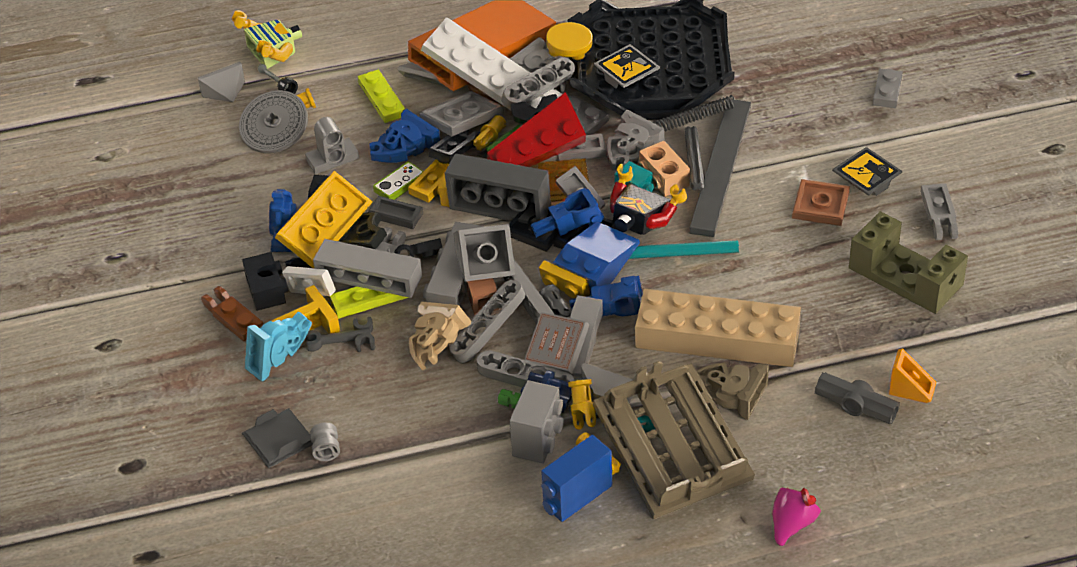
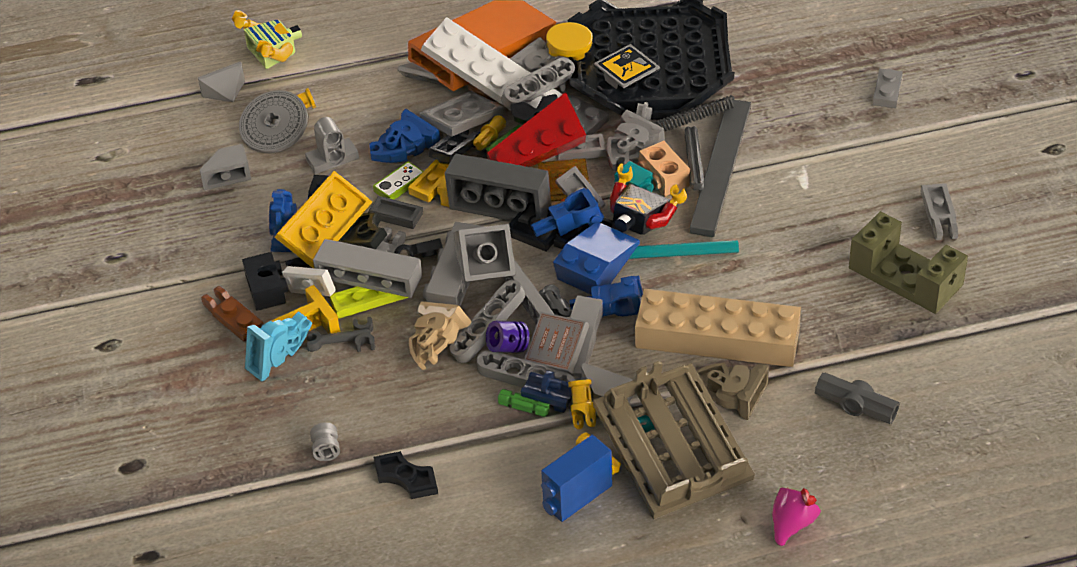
dark grey piece [242,408,313,468] -> none
black hinge [258,64,298,94] -> none
neon yellow plate [357,69,405,123] -> none
nougat brick [466,278,499,315] -> none
light grey brick [510,380,564,464] -> none
yellow plate [539,260,590,298] -> none
nougat tile [792,179,850,226] -> none
piece [832,147,902,196] -> none
light orange slope [889,348,936,403] -> none
none -> light grey slope [200,144,251,190]
none -> black tile [374,451,438,499]
none -> dark purple piece [486,321,530,353]
none -> light grey plate [636,102,652,121]

